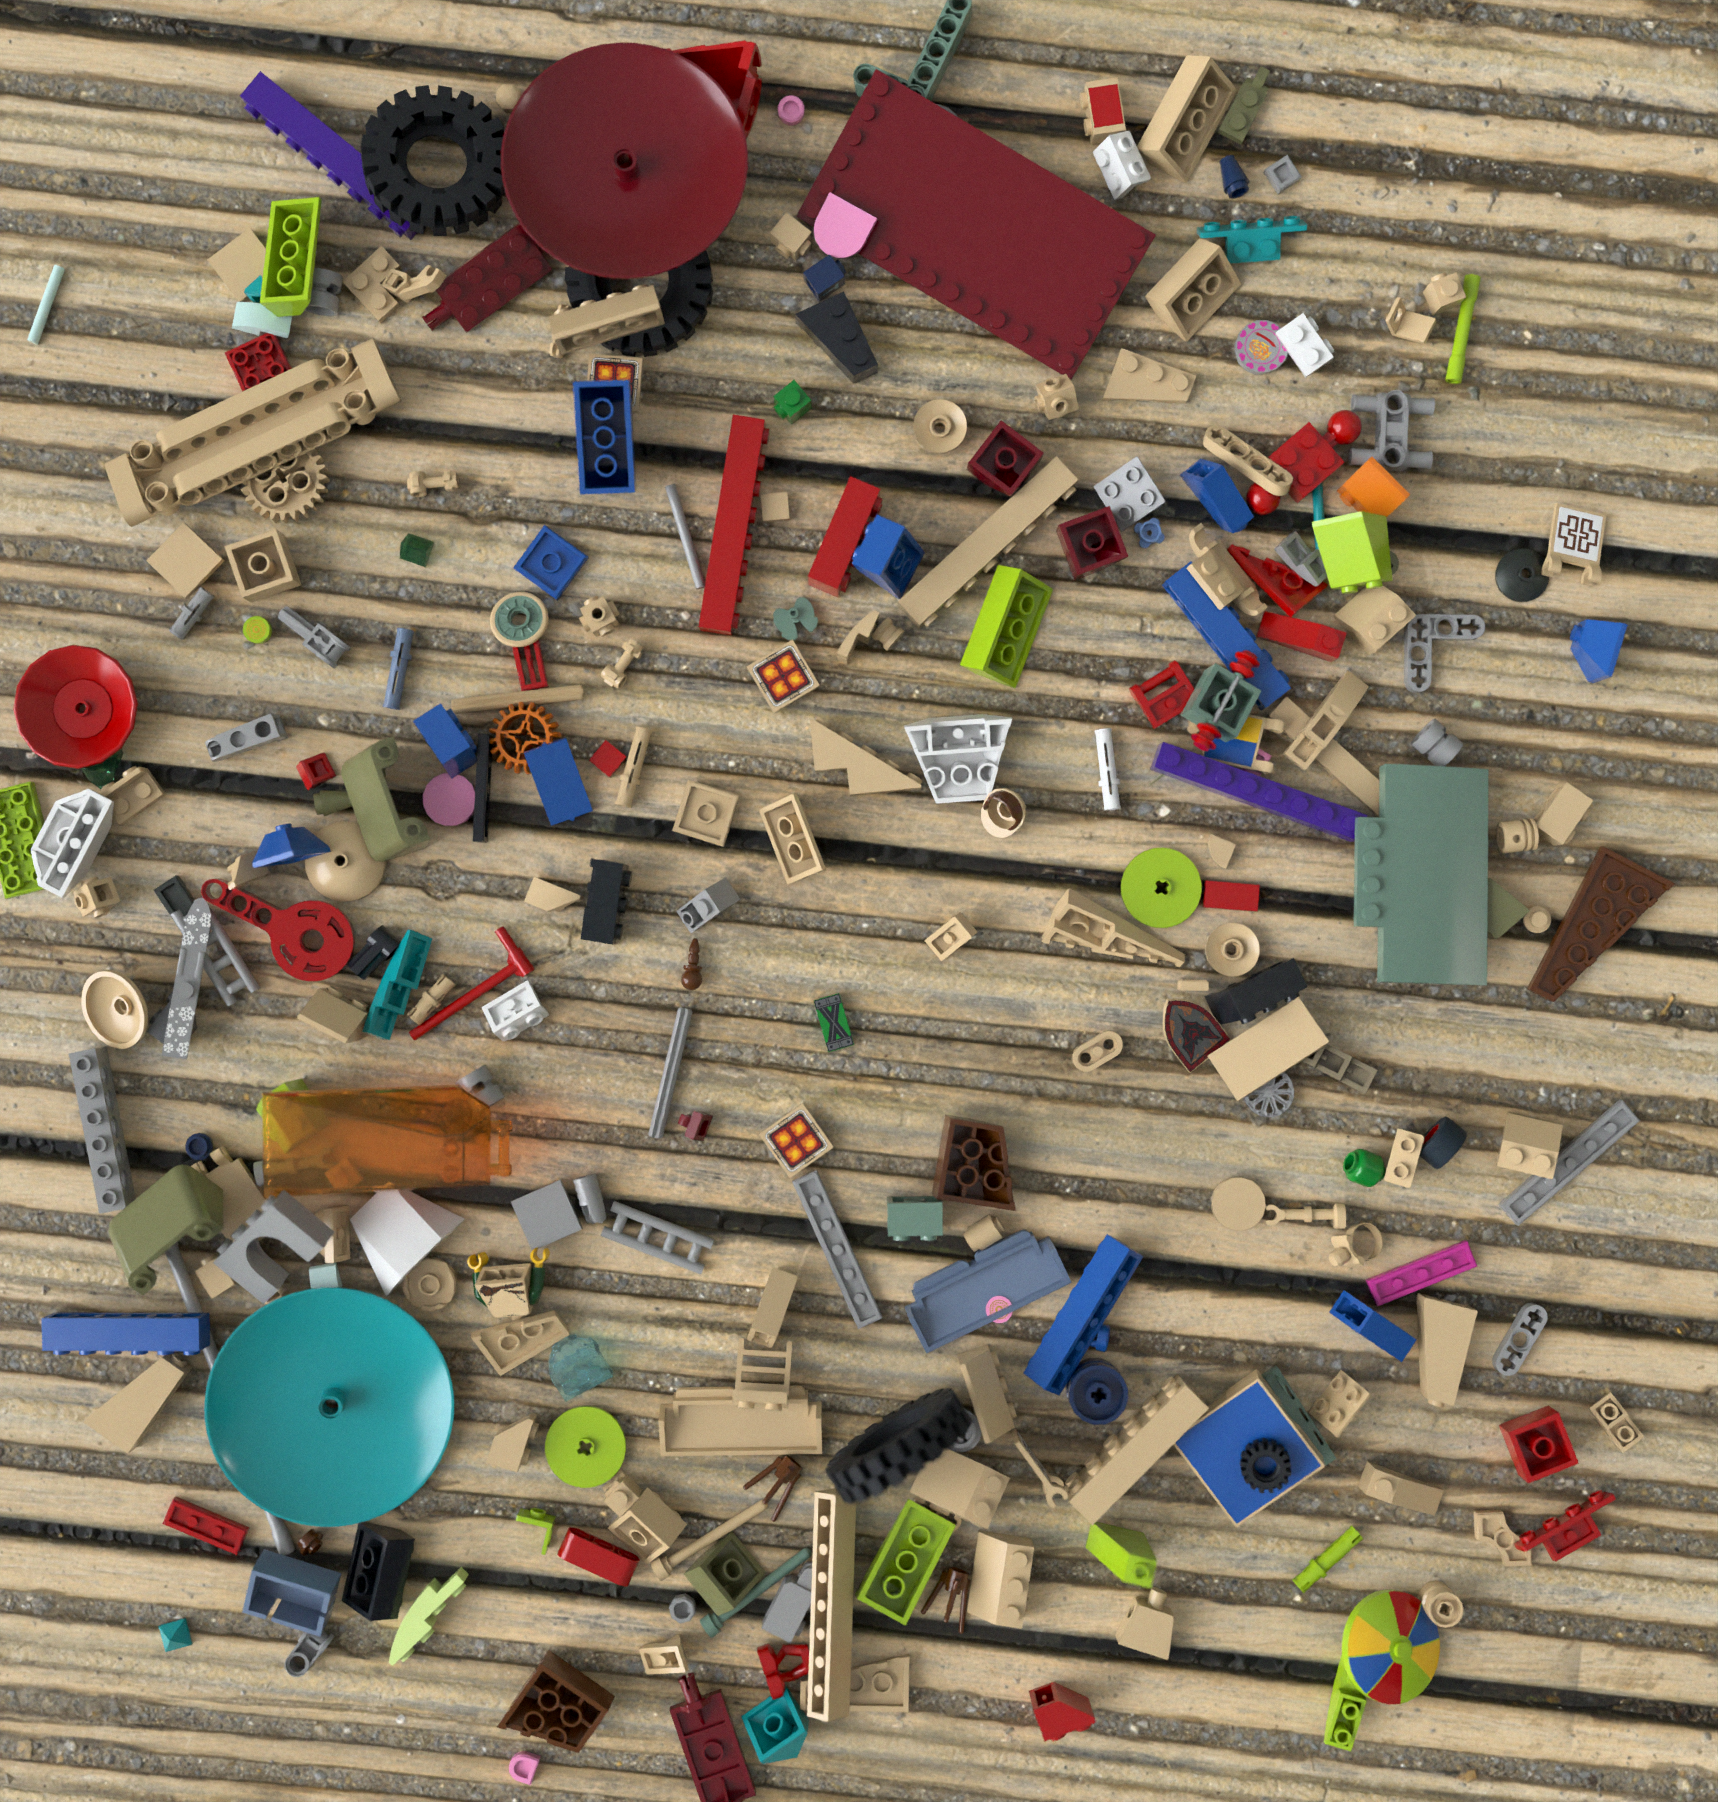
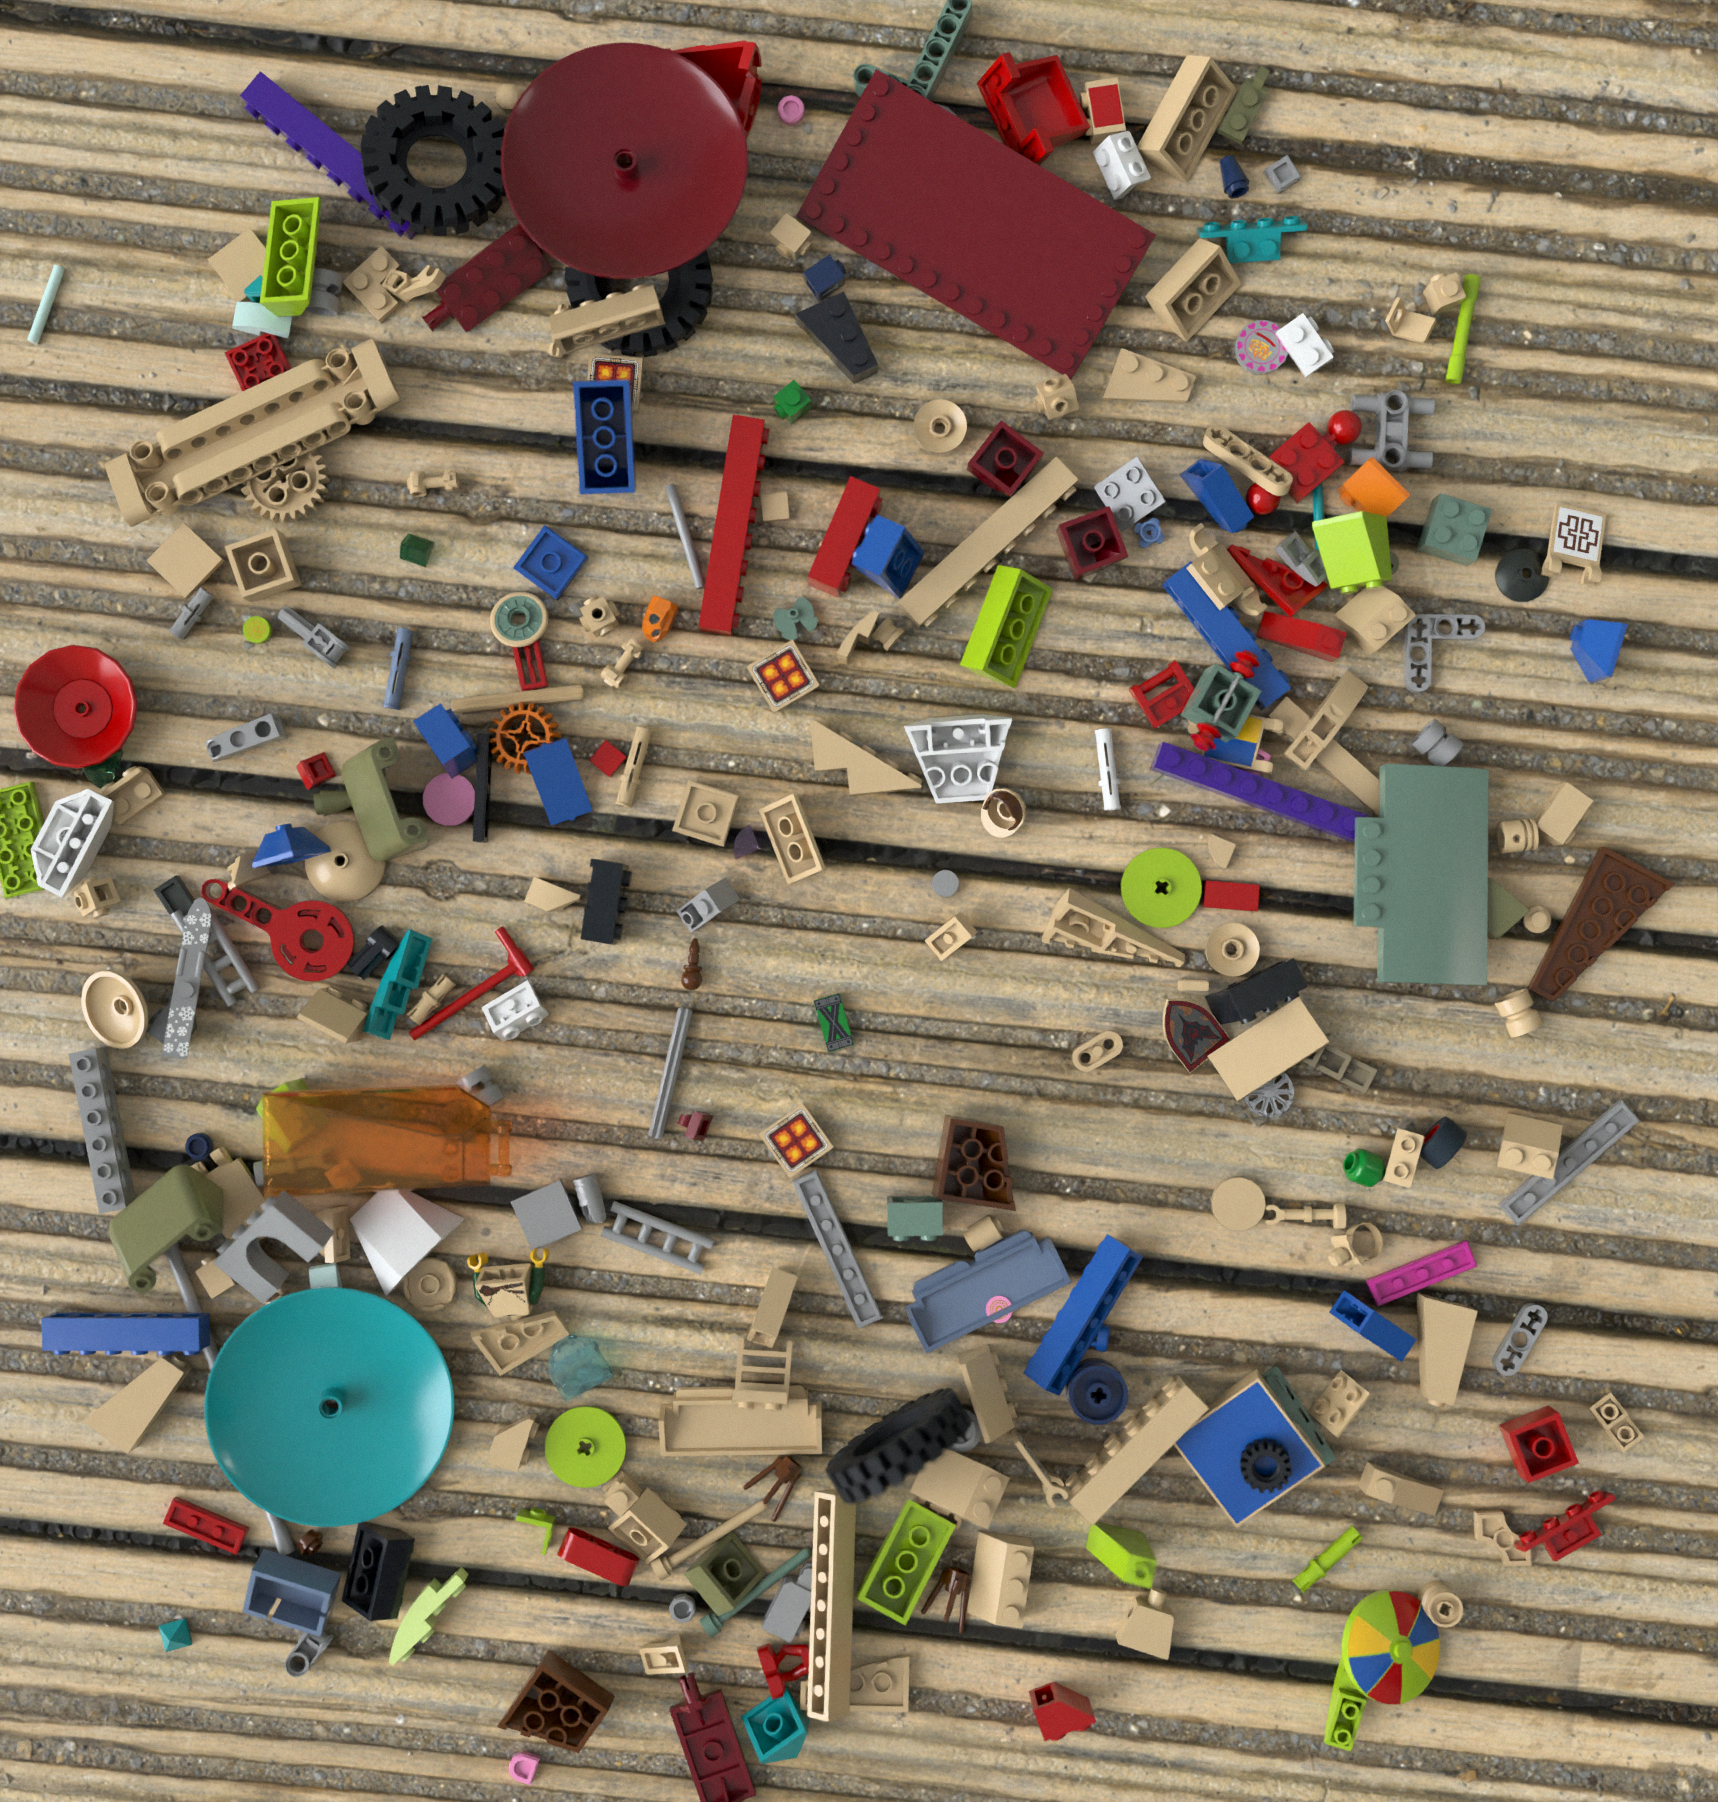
bright pink tile [814,192,878,259] -> none
none -> orange rock [642,595,679,643]
none -> clear purple tile [733,825,761,860]
none -> light grey tile [932,870,959,897]
none -> red windscreen [977,52,1090,166]
none -> sand green brick [1417,493,1492,566]
none -> tan wheel [1494,988,1543,1037]

